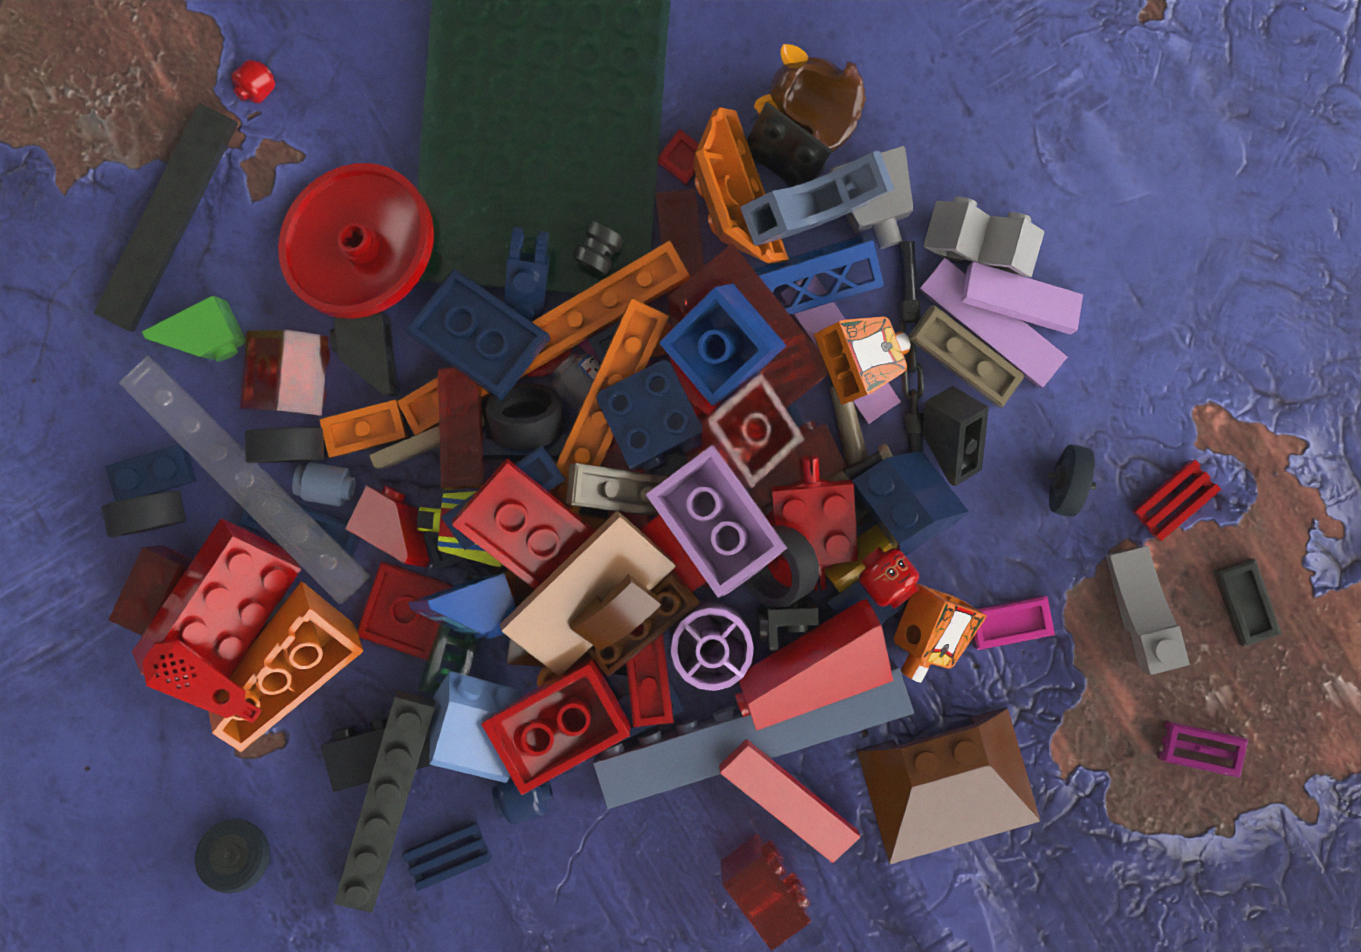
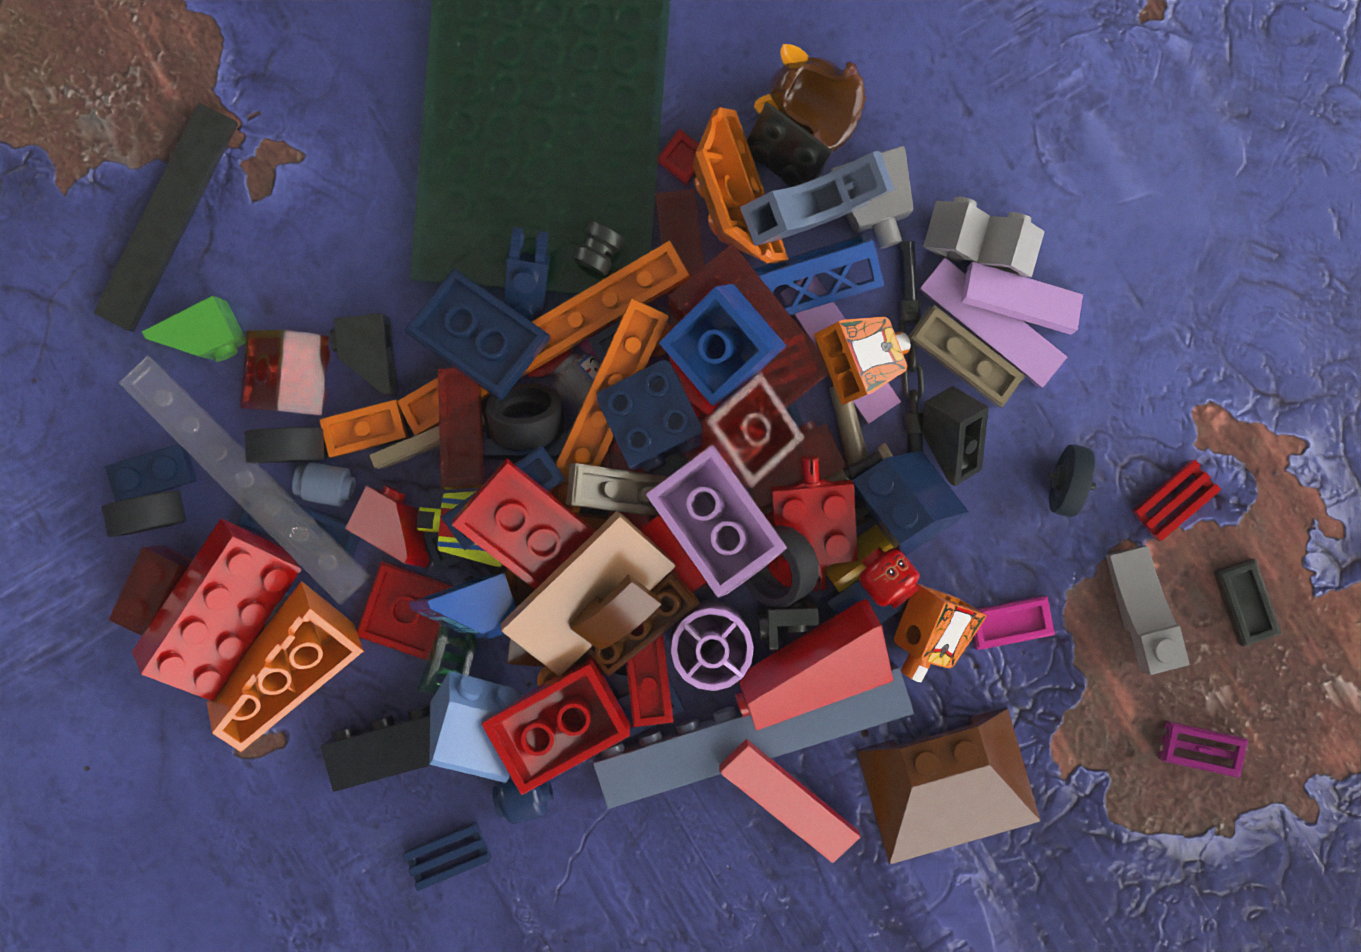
red piece [142,639,262,724] -> none
black wheel [195,819,270,894] -> none
red piece [231,60,275,103] -> none
red dish [278,163,434,319] -> none
pearl dark grey plate [334,690,437,913] -> none
clear red brick [721,834,811,951] -> none

